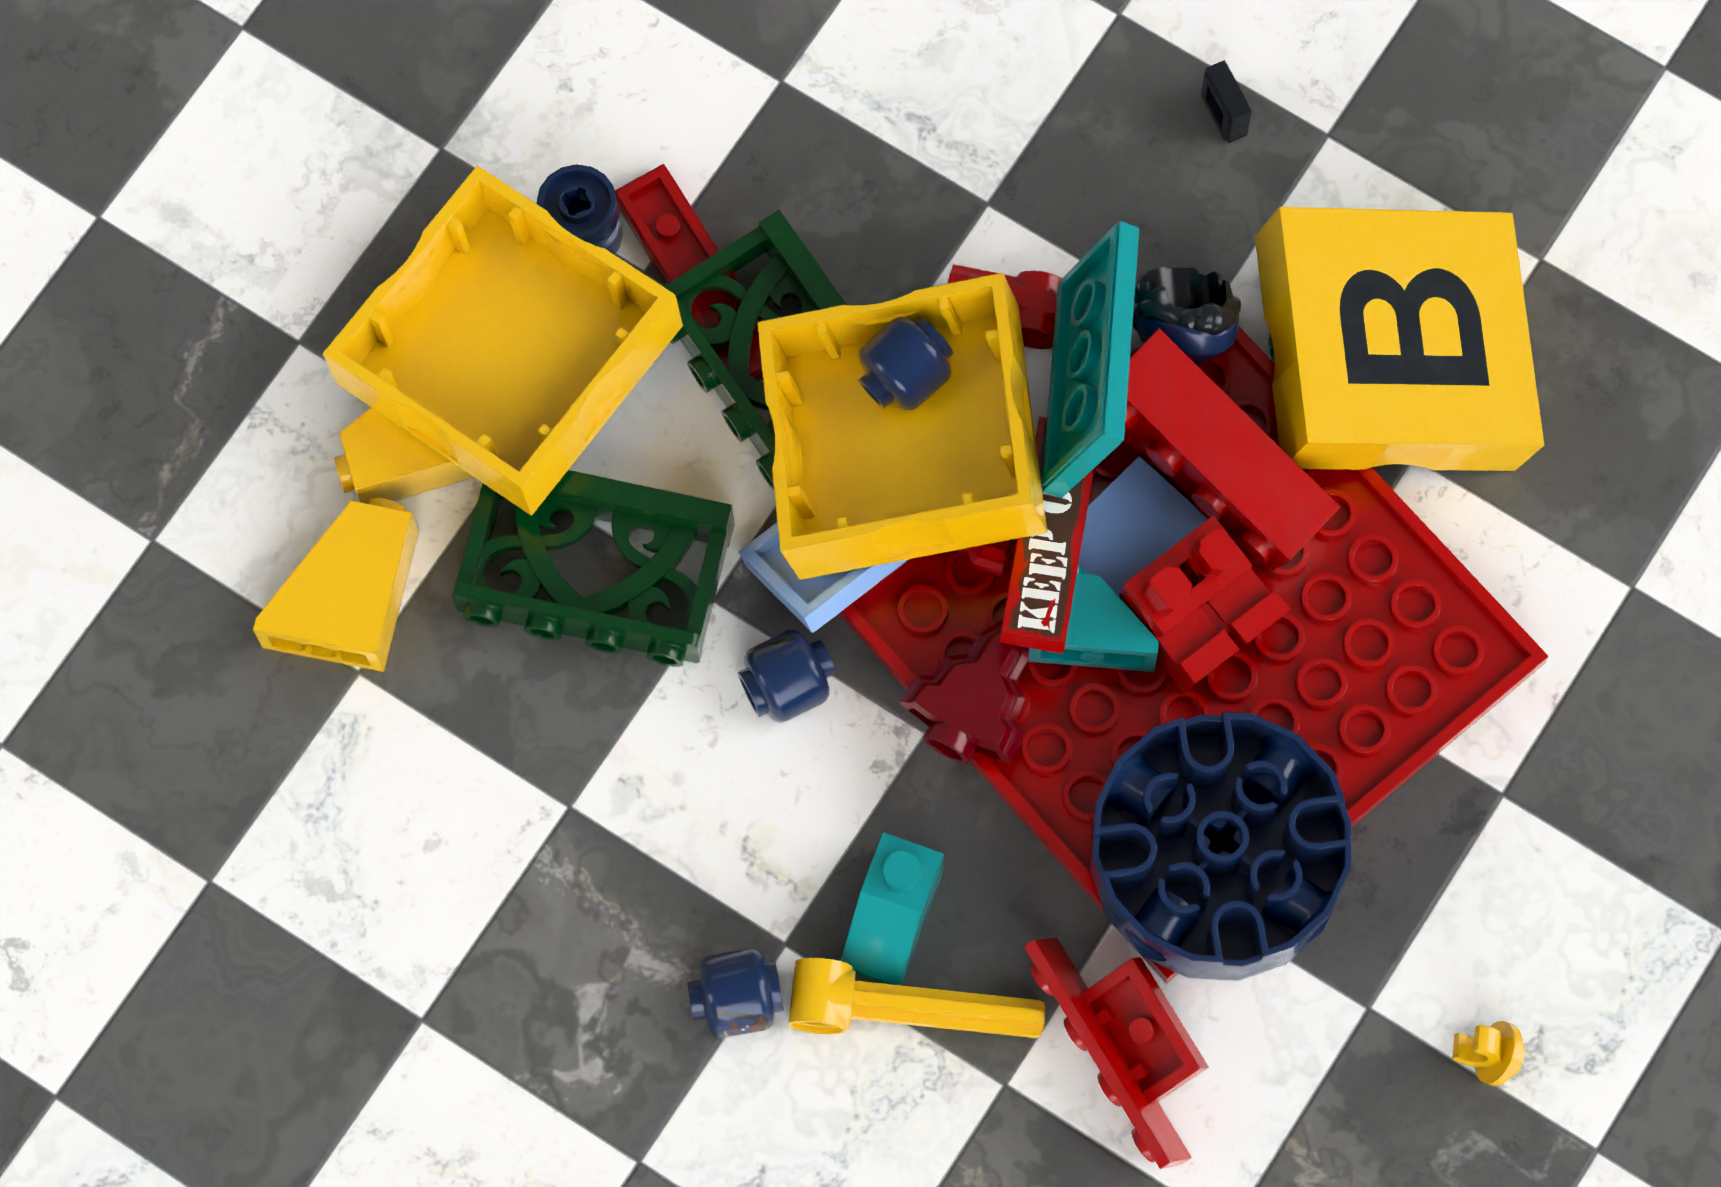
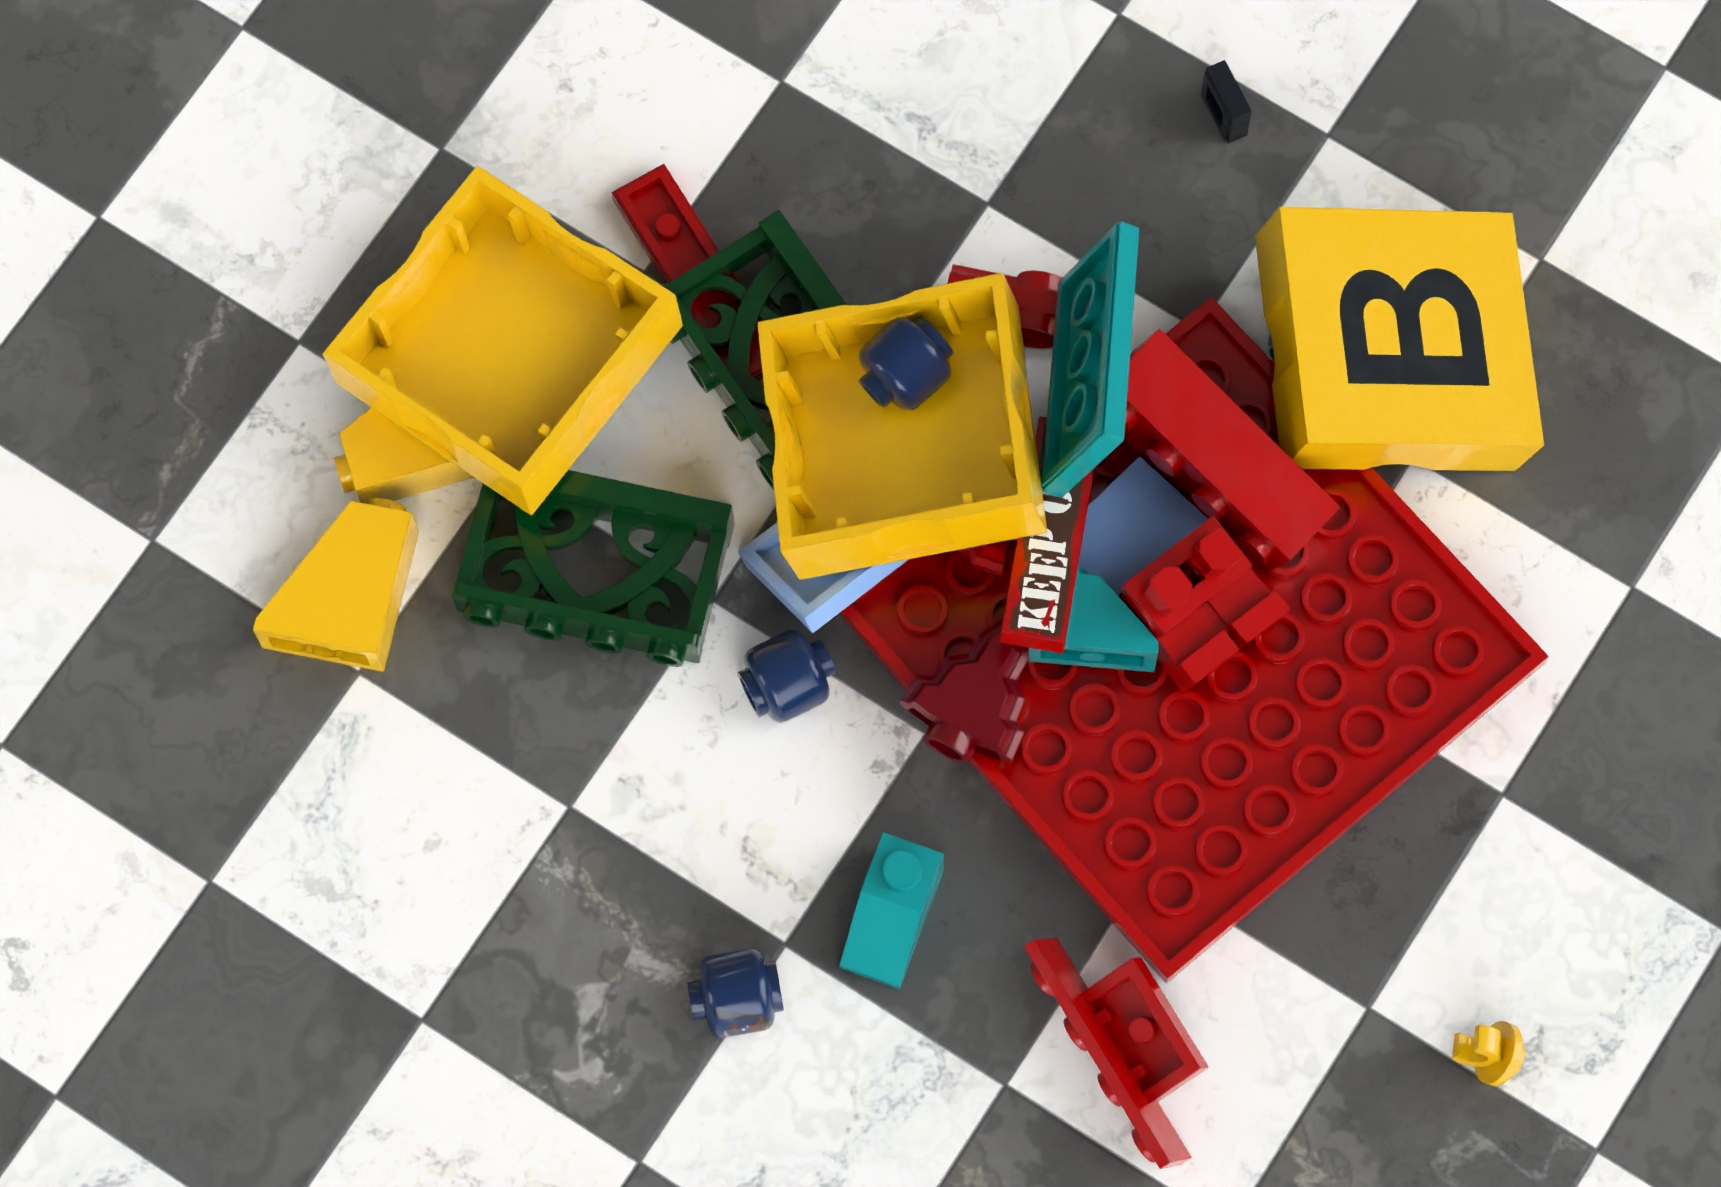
dark blue wheel [536,164,623,255] -> none
yellow axle [788,958,1045,1038] -> none
dark blue brick [1090,712,1352,981] -> none
black hair [1132,267,1241,367] -> none

